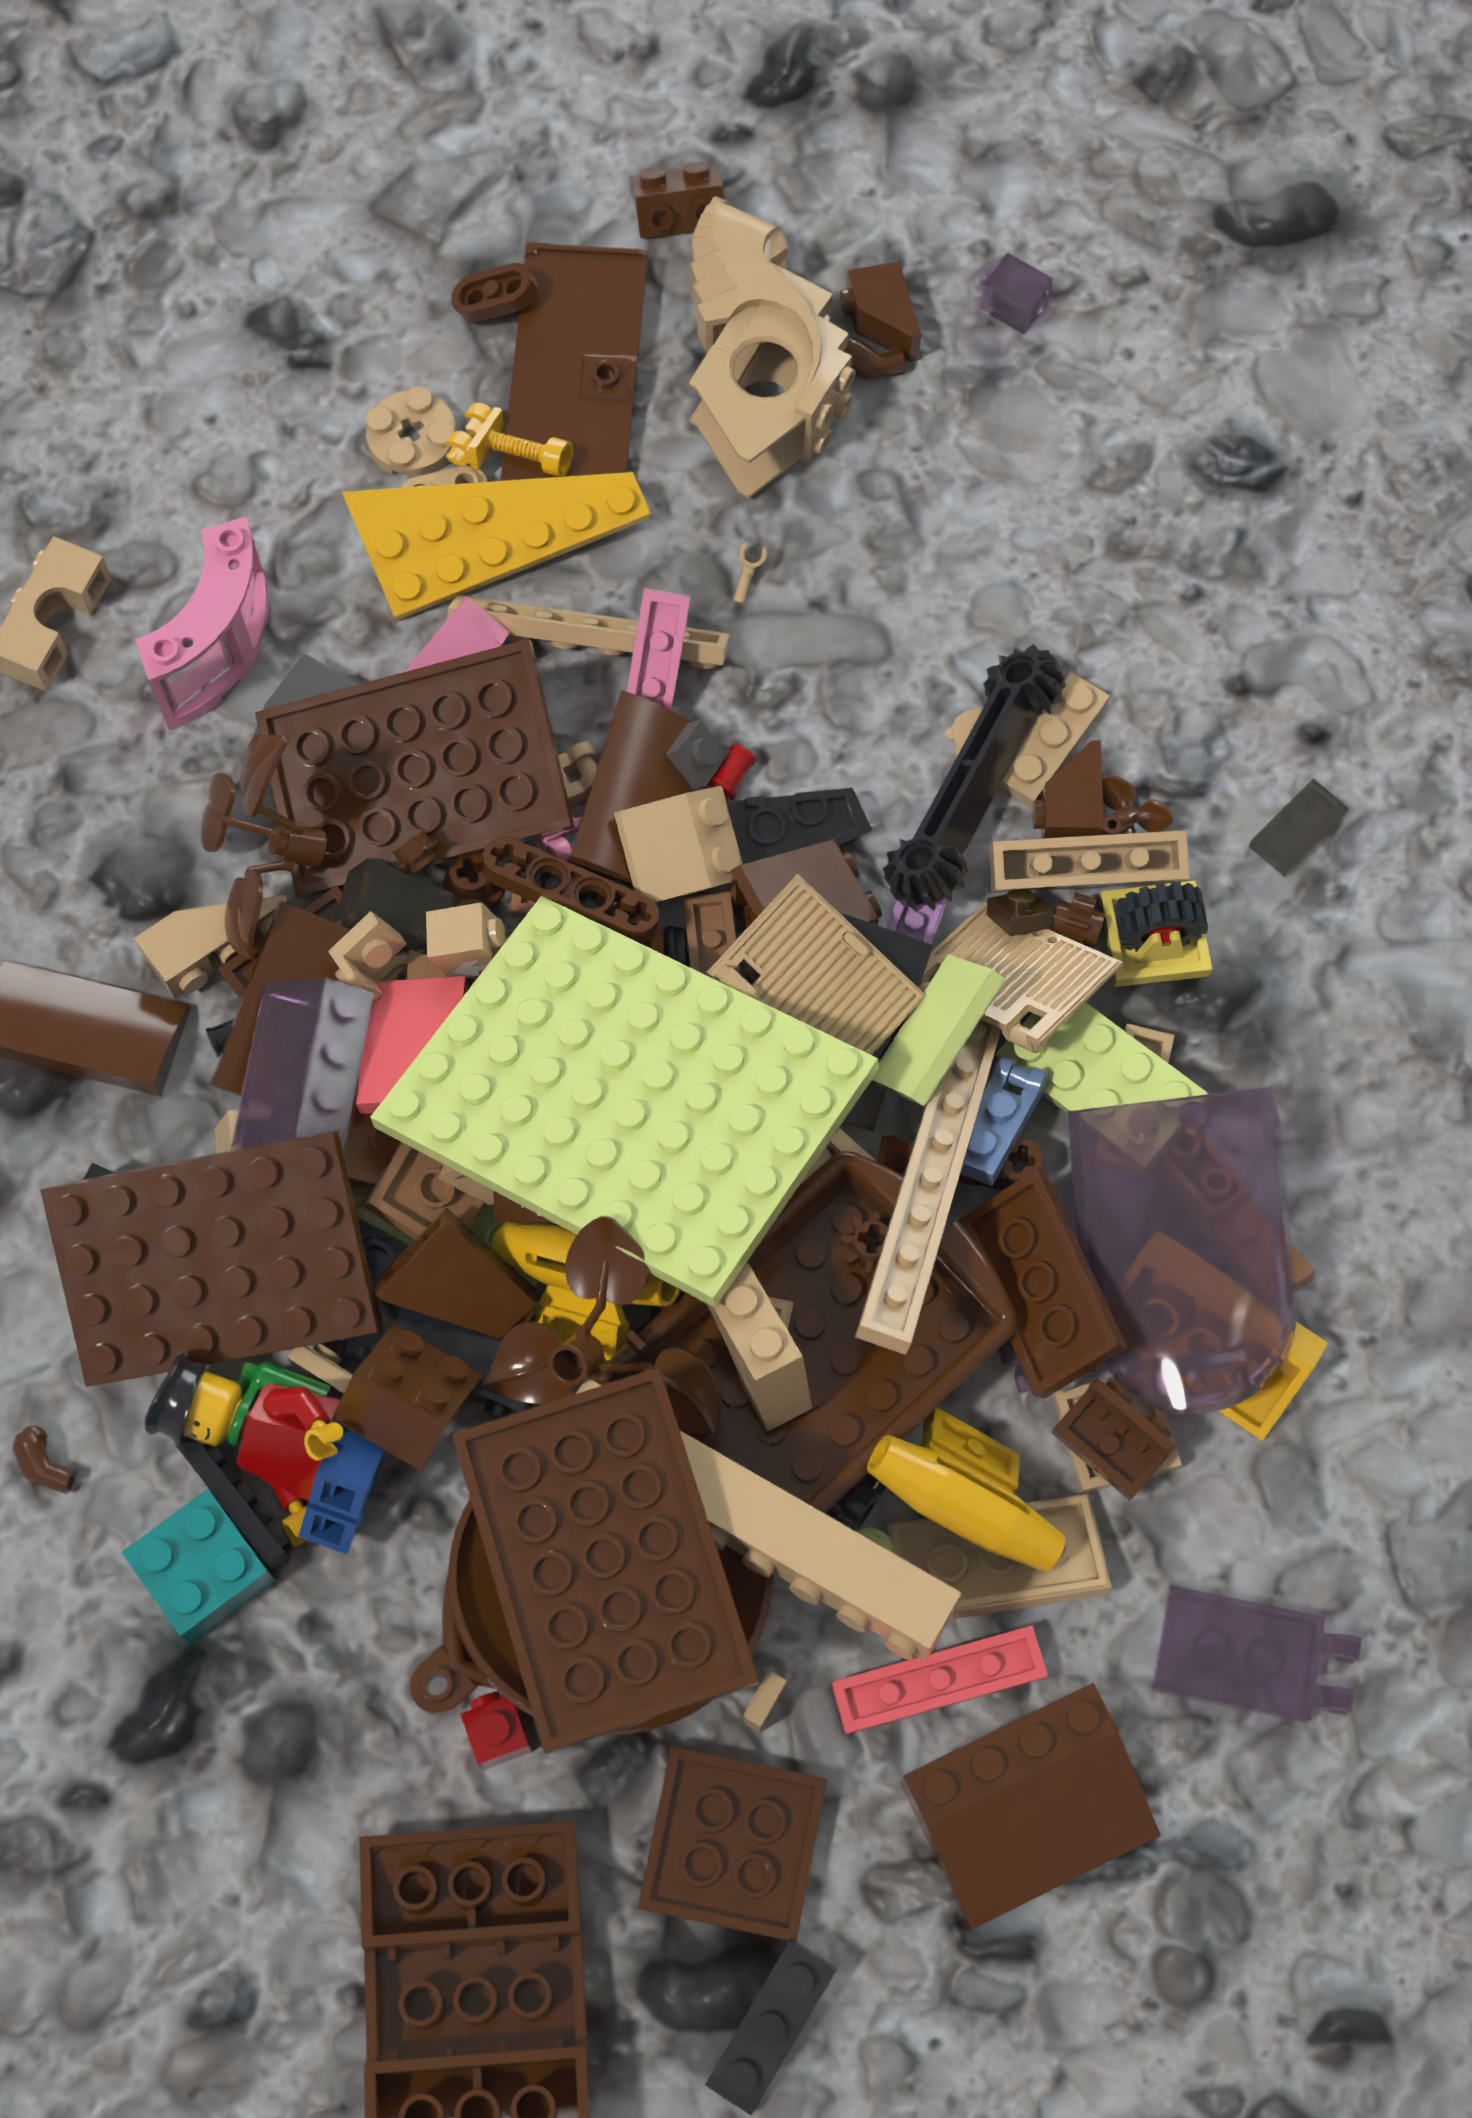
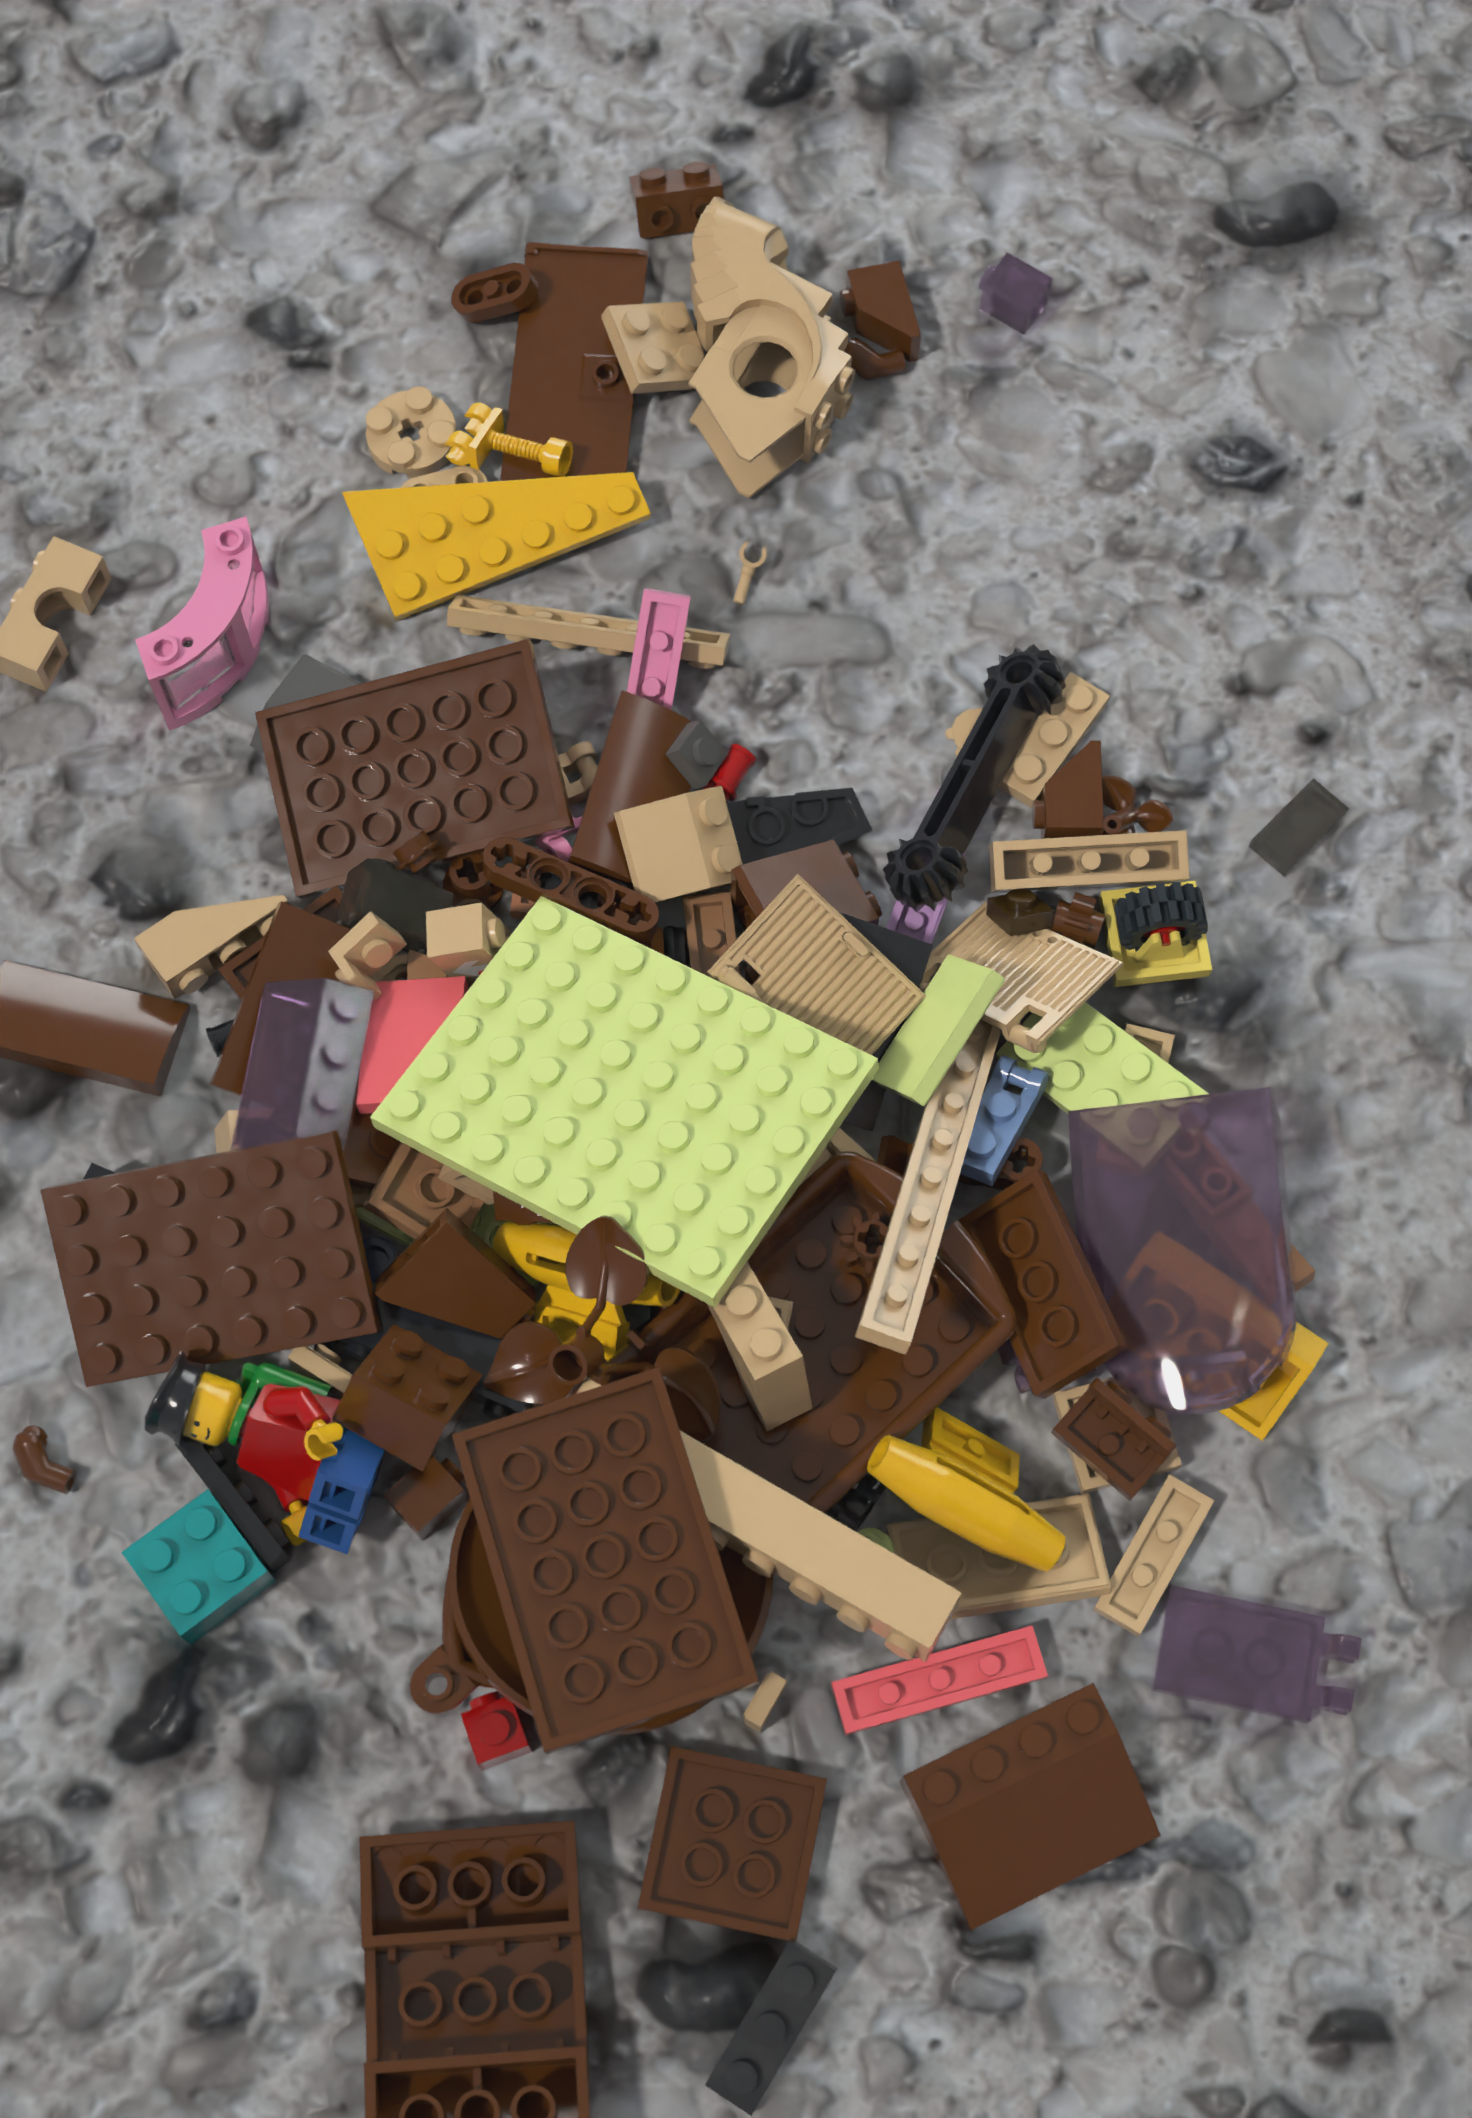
reddish brown plant [201,734,327,960] -> none
bright pink slope [405,596,510,672] -> none
none -> reddish brown brick [383,1457,468,1541]
none -> tan plate [601,301,706,394]
none -> tan plate [1093,1474,1215,1637]

